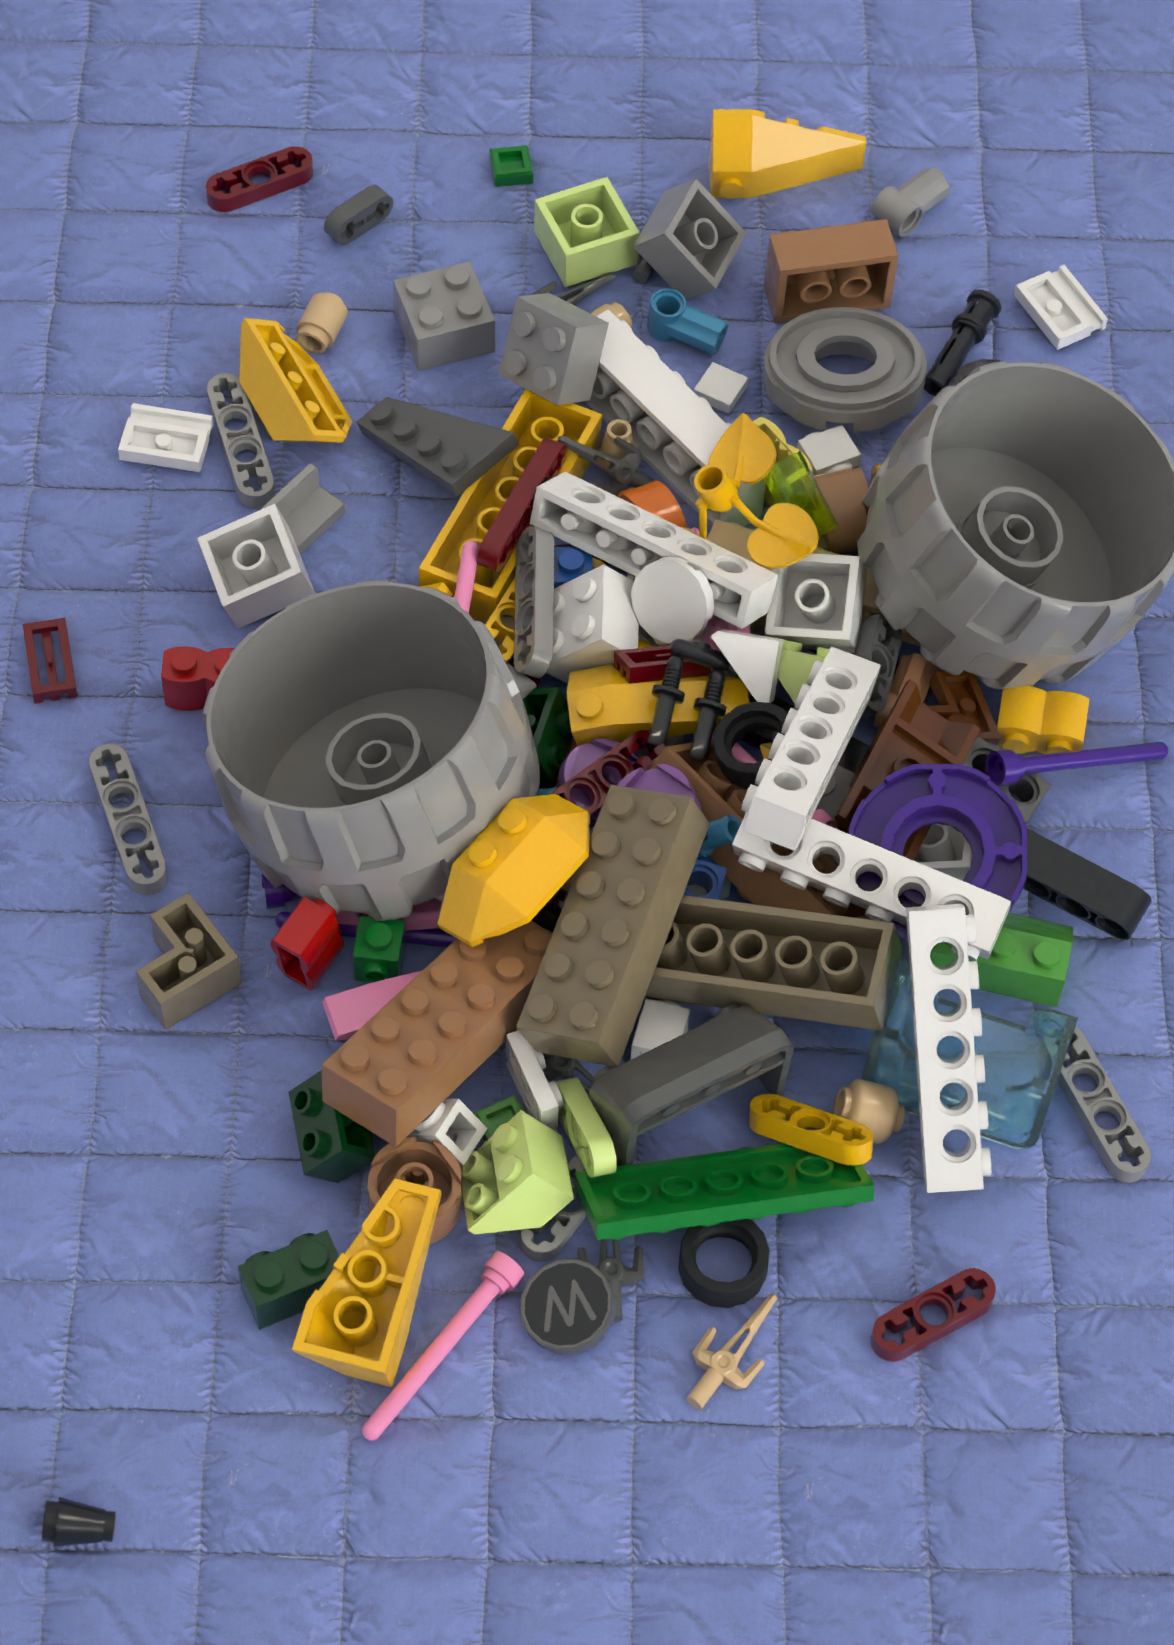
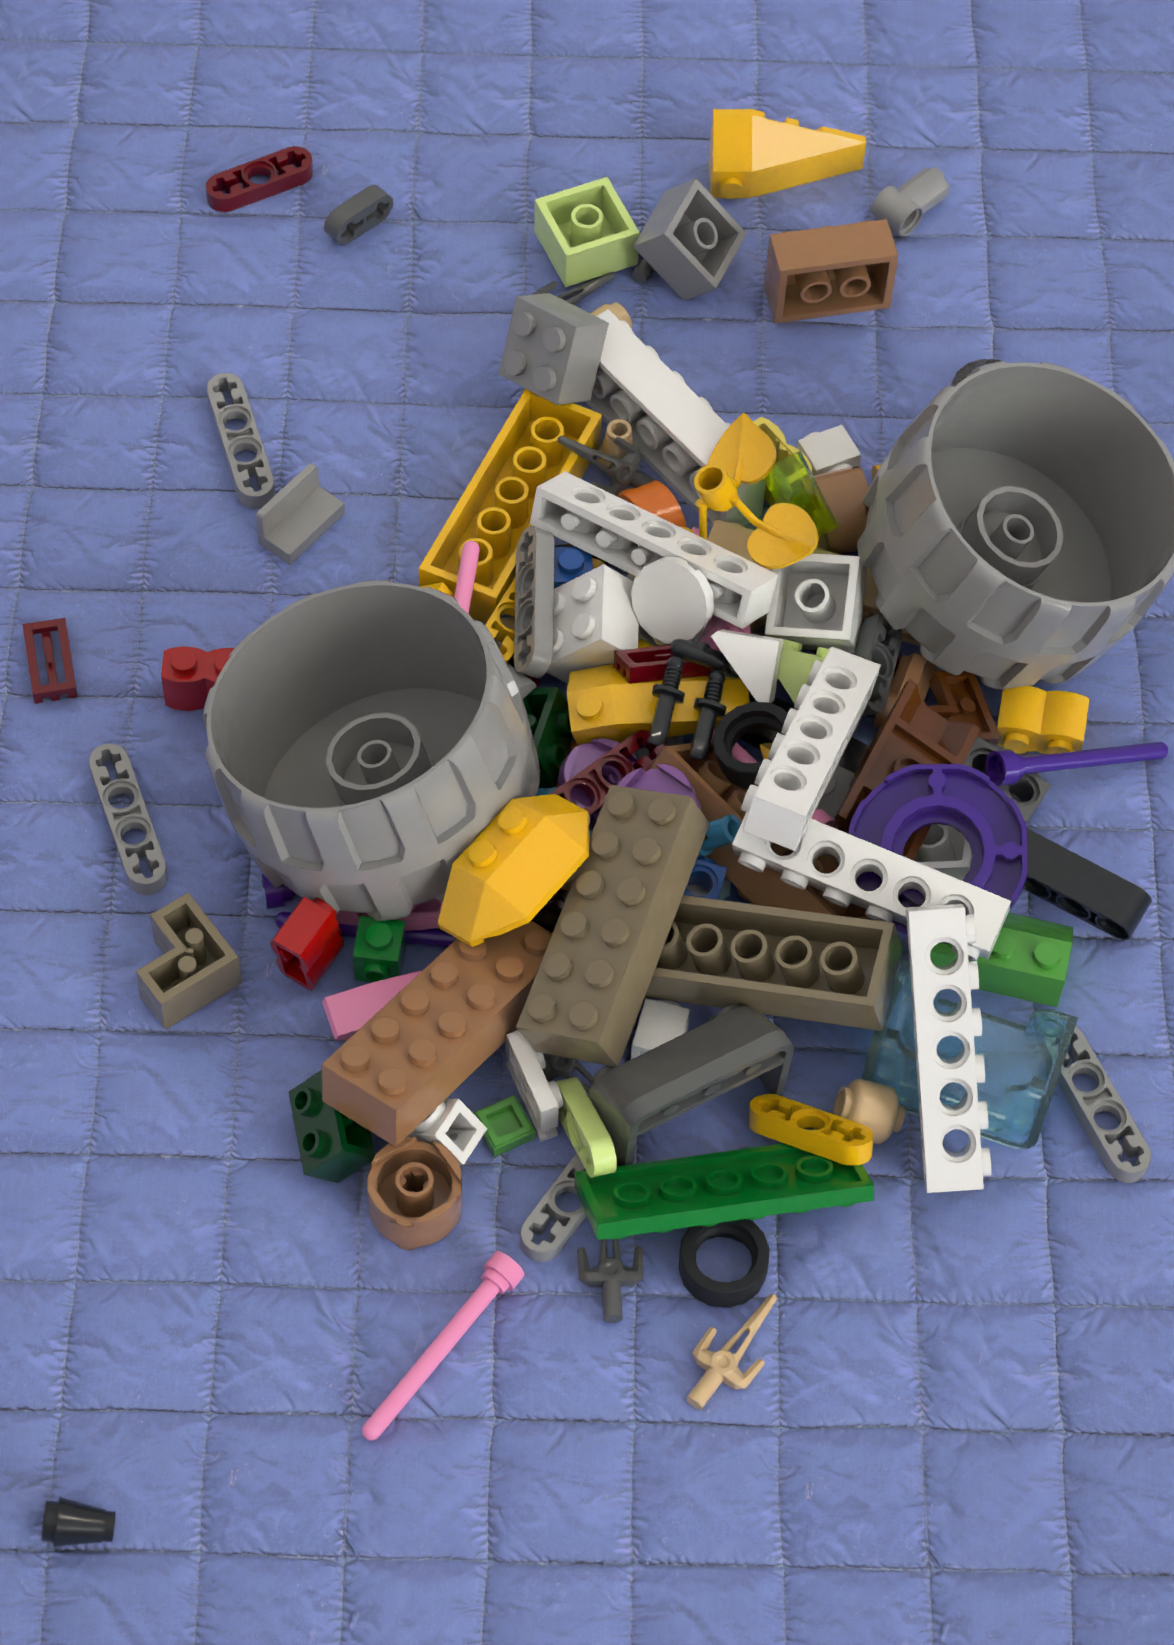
white plate [118,403,214,472] -> none
white brick [197,504,315,629] -> none
dark green brick [238,1230,339,1330] -> none
yellow wedge [239,318,353,443] -> none
yellow wedge [292,1179,442,1387] -> none
tan brick [296,292,348,354] -> none
dark grey wing [356,397,519,496] -> none
light grey brick [393,261,495,371] -> none
yellowish green slope [460,1110,574,1235] -> none
dark red beam [477,437,567,573] -> none
green tile [489,145,533,187] -> none
black tile [520,1258,616,1355] -> none
dark azure piece [647,288,729,355] -> none
white tile [694,362,748,414] -> none
light grey piece [763,307,927,432] -> none
dark red beam [871,1268,996,1362] -> none
black pin [924,289,1001,396] -> none
white plate [1014,265,1108,350] -> none

